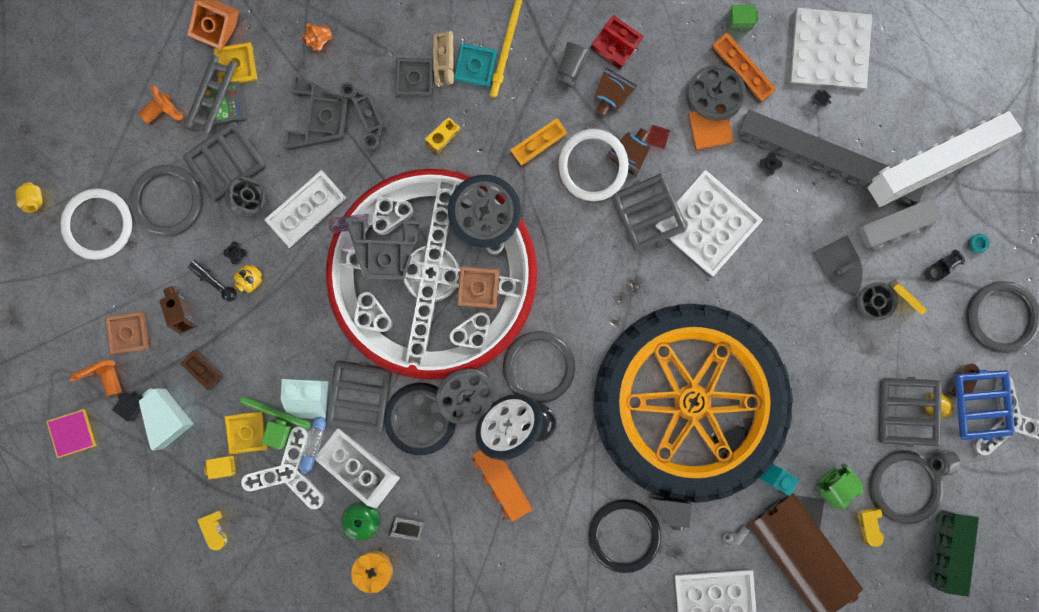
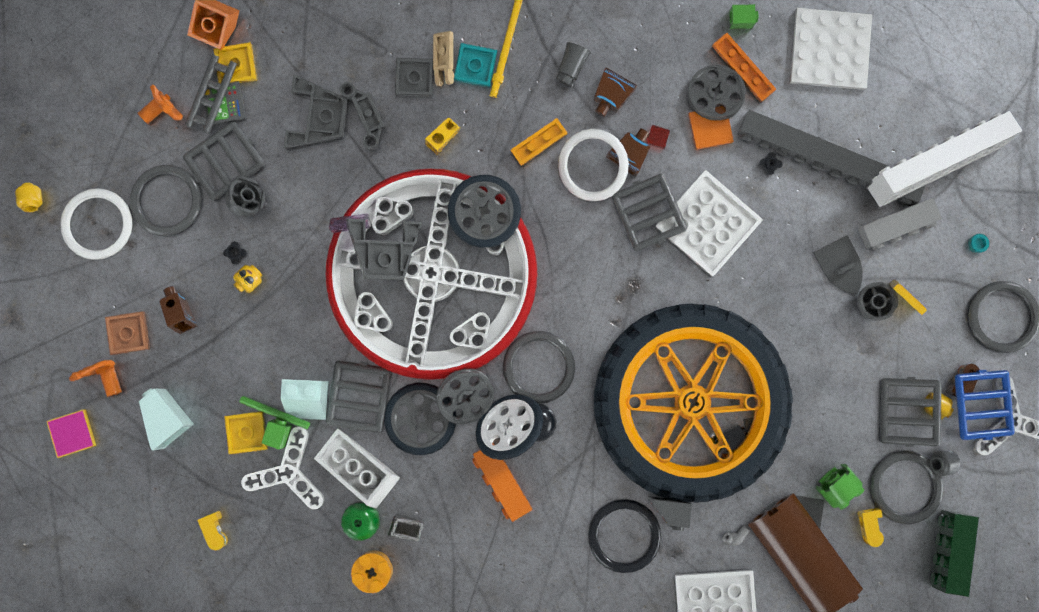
black brick [112,390,143,422] -> none
reddish brown plate [180,350,223,390] -> none
black pin [187,259,237,302] -> none
yellow brick [204,456,236,479] -> none
white tile [265,170,347,249] -> none
piece [298,417,326,474] -> none
orange rock [302,23,332,52] -> none
nougat tile [457,266,500,309] -> none
red slope [590,15,644,69] -> none
teal slope [759,464,800,496] -> none
black plate [814,89,832,107] -> none
black connector [925,249,966,282] -> none

